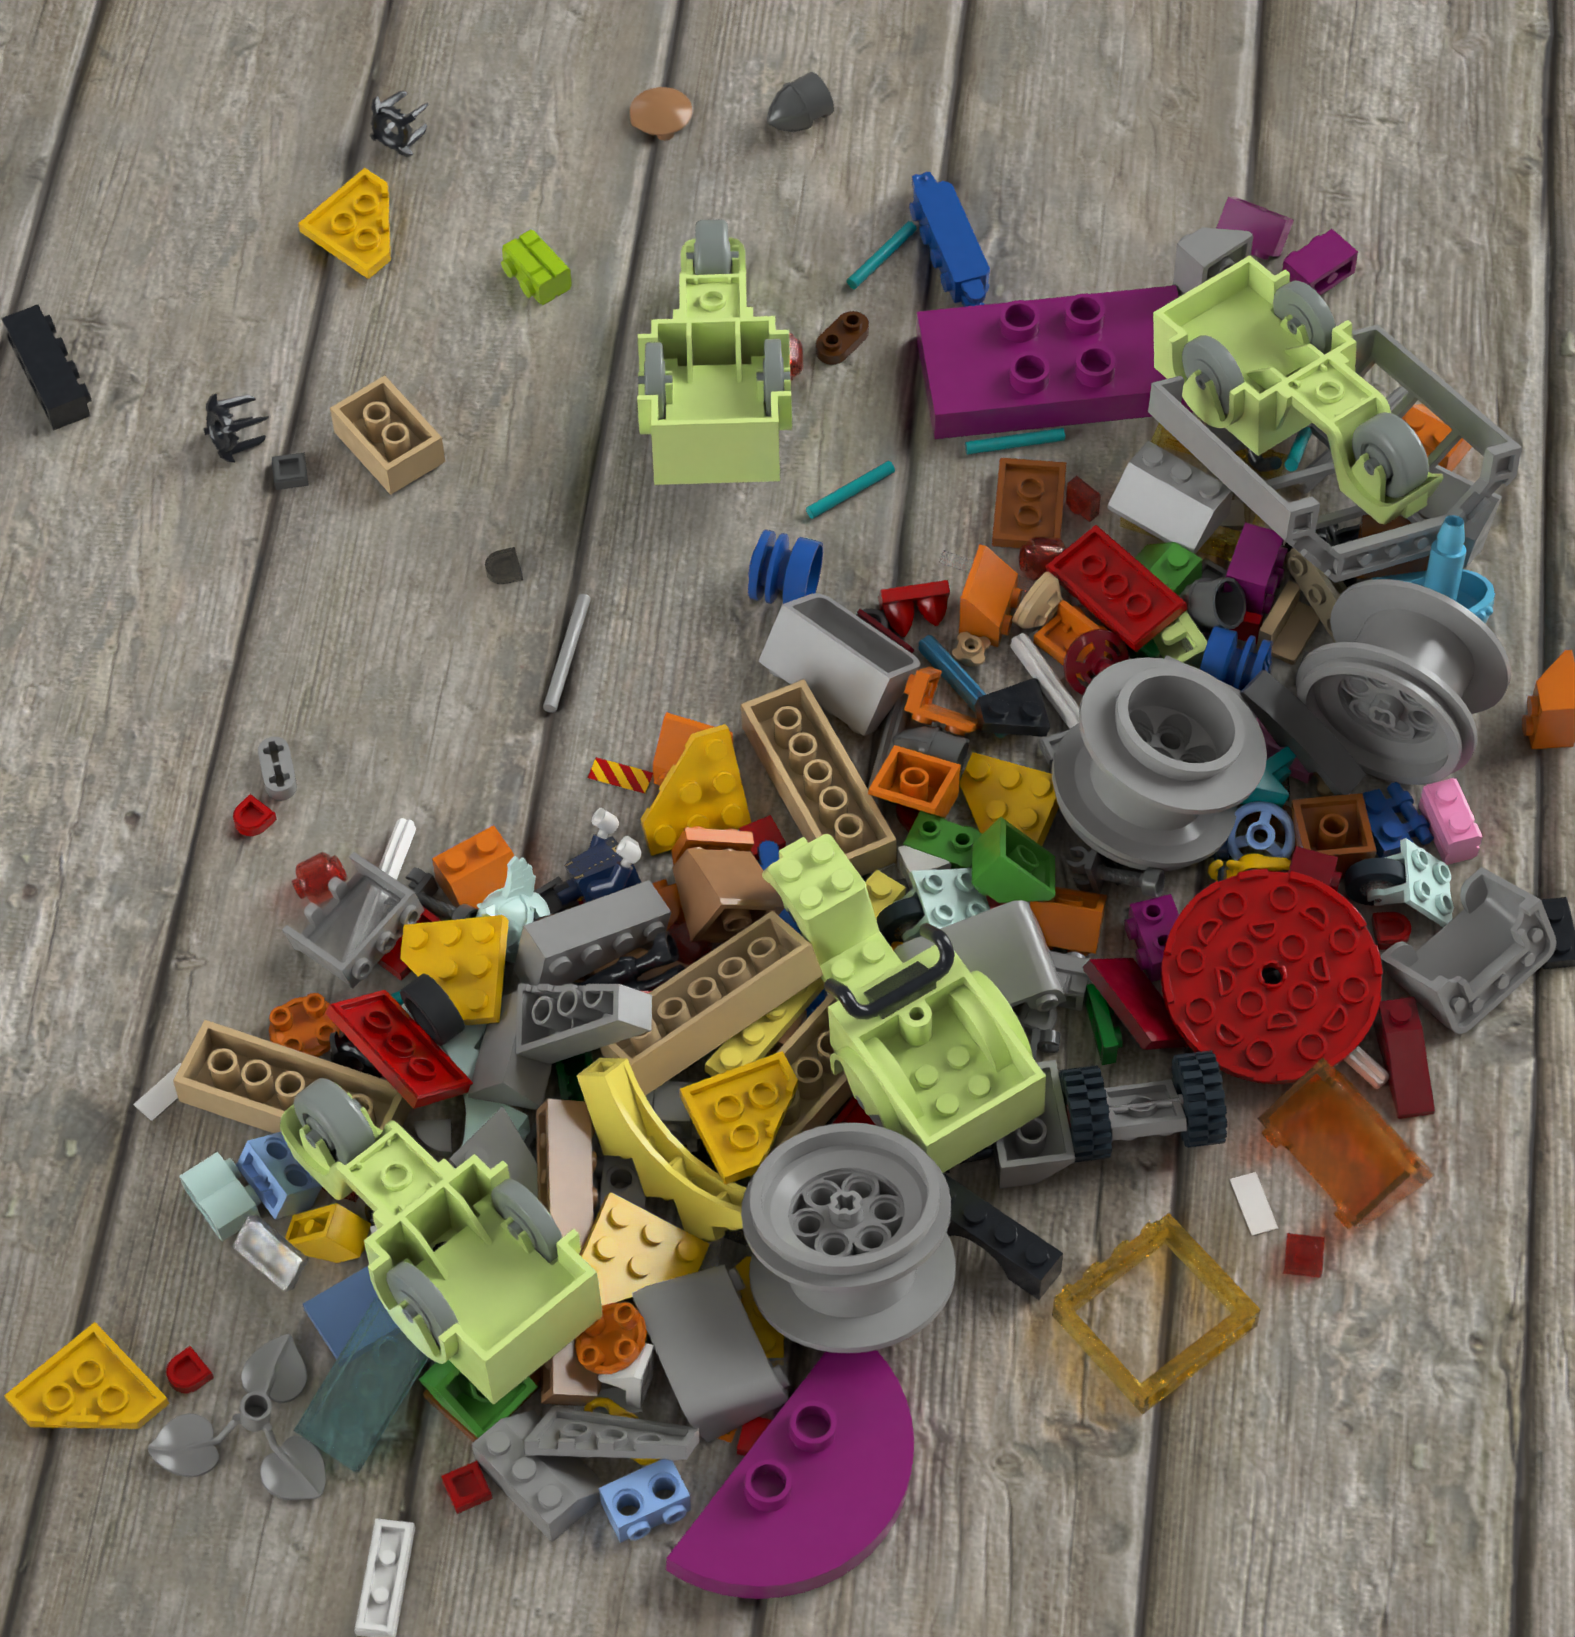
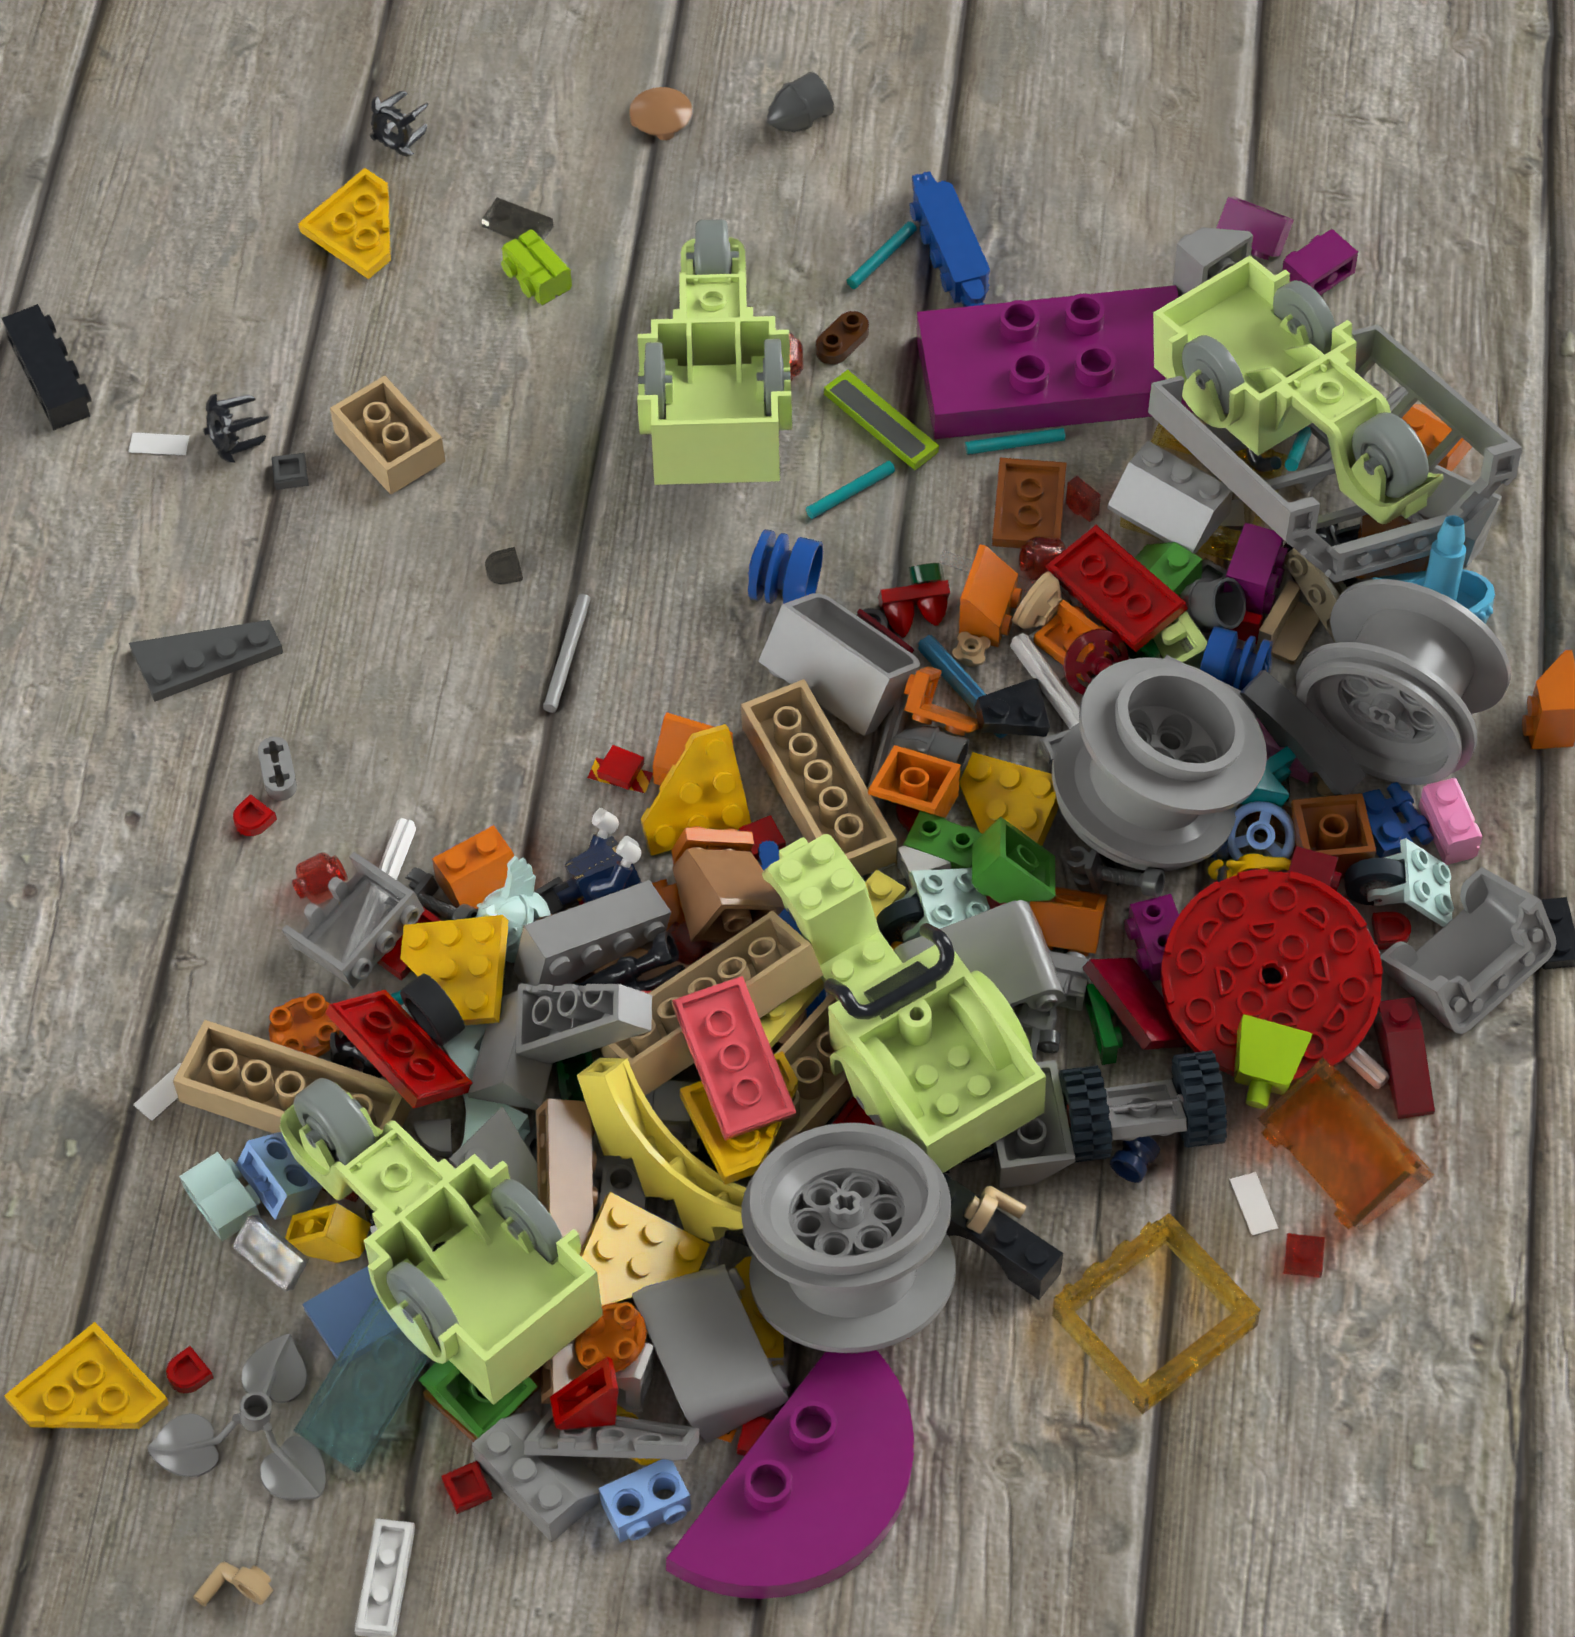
none -> white sticker [129,432,190,455]
none -> dark grey wing [129,620,283,702]
none -> tan plate [193,1562,273,1606]
none -> clear smoke plate [482,197,554,241]
none -> red slope [550,1356,618,1430]
none -> red tile [597,745,645,790]
none -> coral tile [672,976,797,1141]
none -> tile [824,369,939,470]
none -> dark green beam [909,563,944,585]
none -> tan plate [963,1186,1026,1234]
none -> dark blue wheel [1110,1136,1160,1183]
none -> lime torso [1234,1014,1312,1109]

